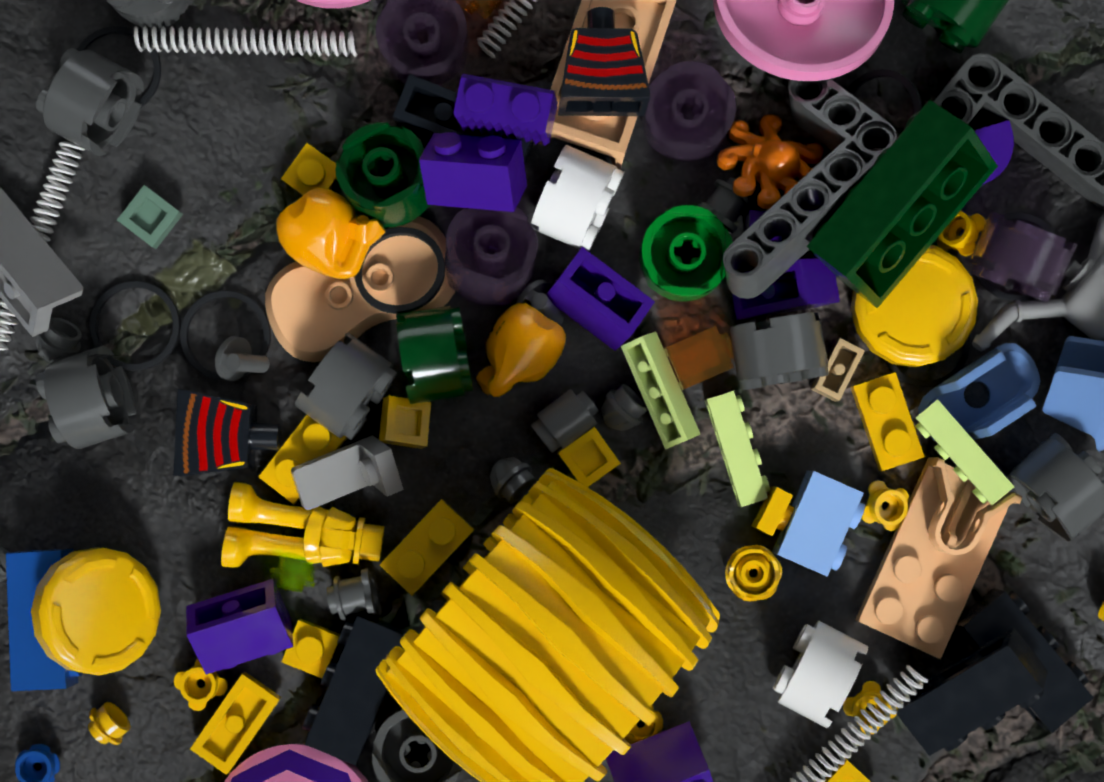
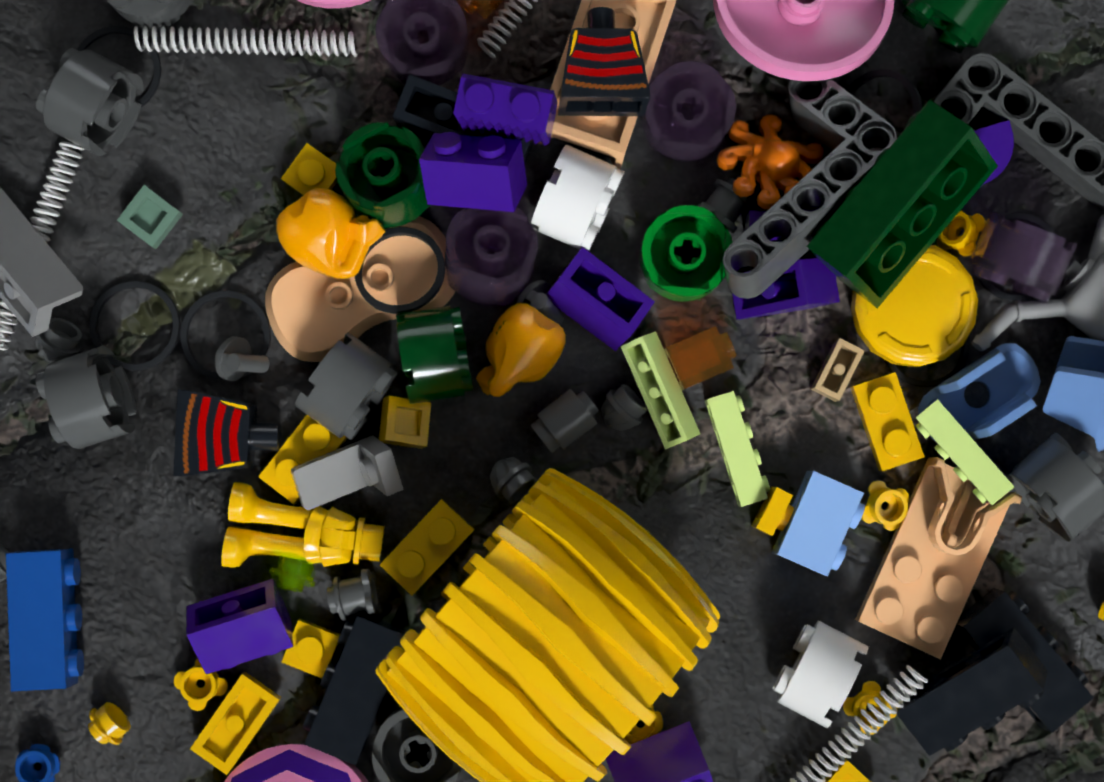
yellow piece [31,547,161,676] -> none
yellow plate [558,427,621,487] -> none
yellow plate [725,545,782,602] -> none
dark grey brick [729,312,829,391] -> none

